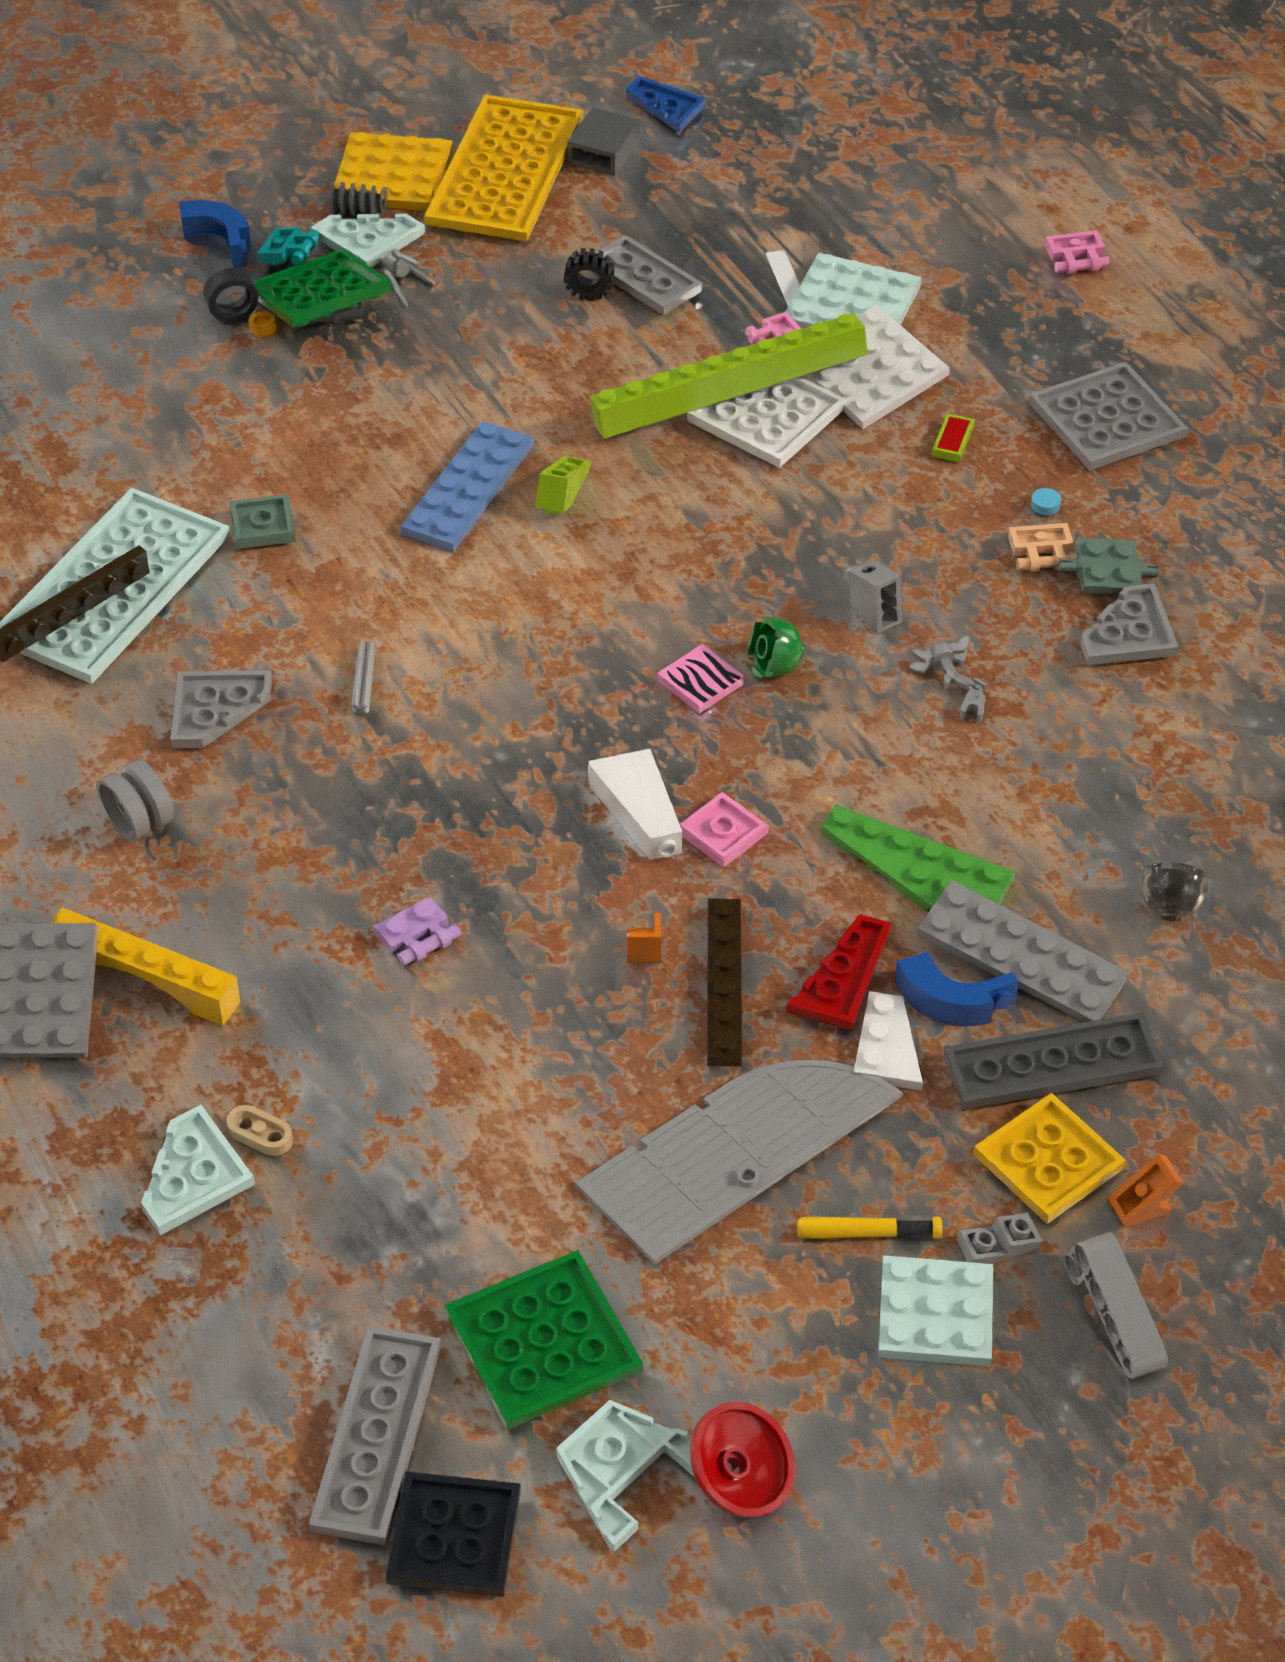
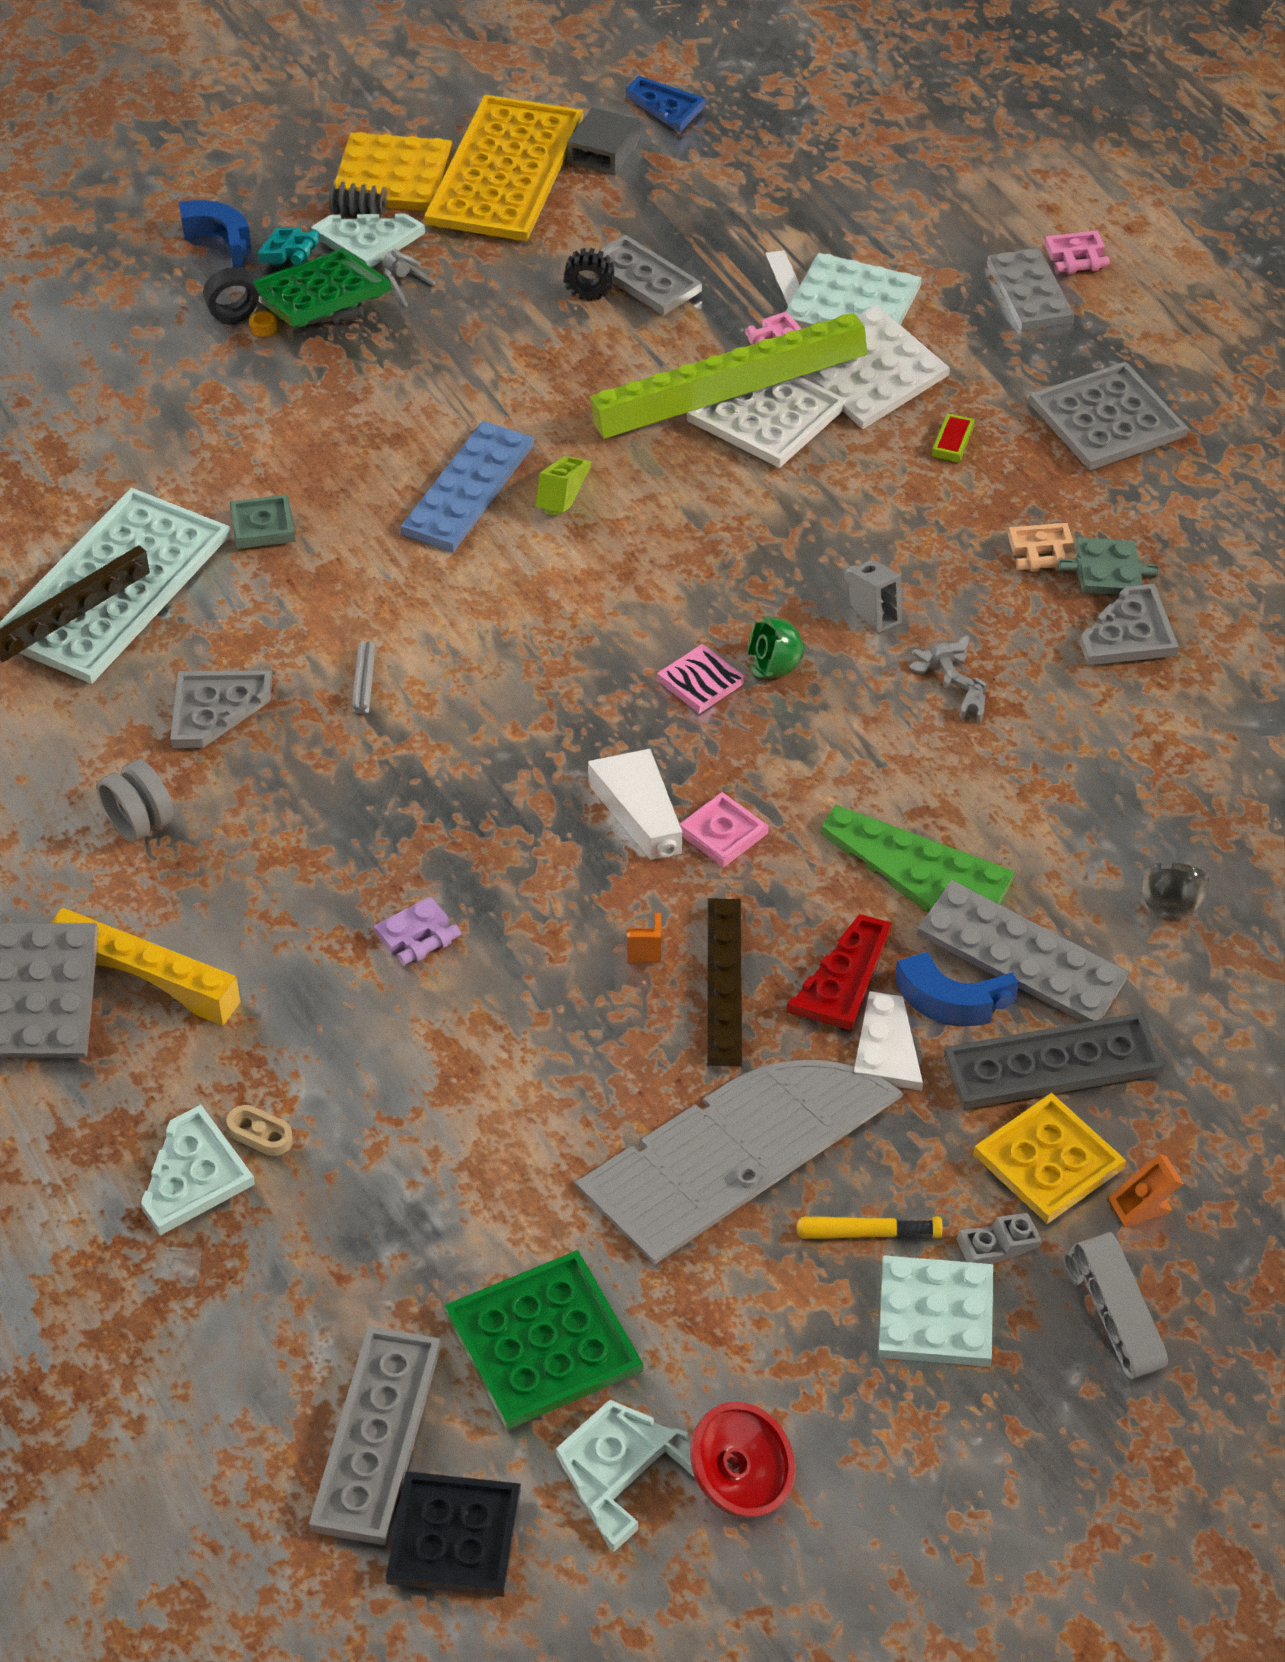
medium azure tile [1031,488,1061,516] -> none
none -> light grey plate [987,248,1075,331]

